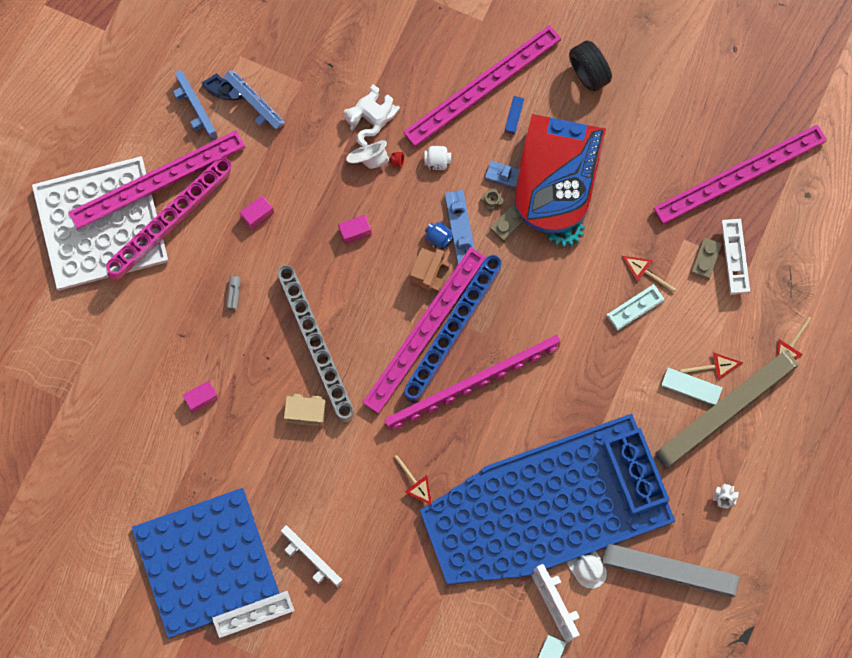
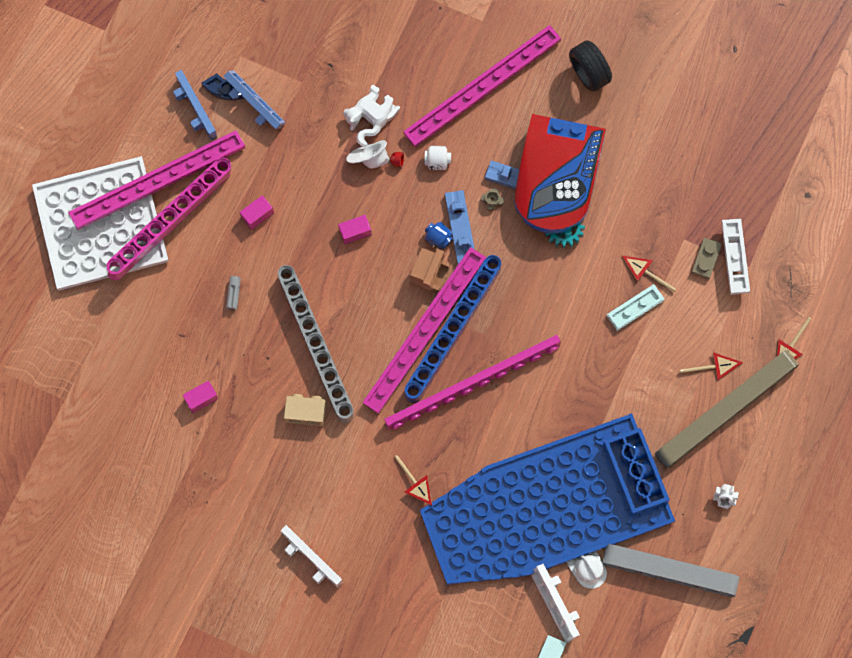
blue plate [132,488,280,639] -> none
white plate [212,591,294,638] -> none
dark tan plate [490,203,524,242] -> none
blue piece [504,96,524,134] -> none
dark pink plate [653,124,827,225] -> none
light aqua tile [661,368,723,406] -> none

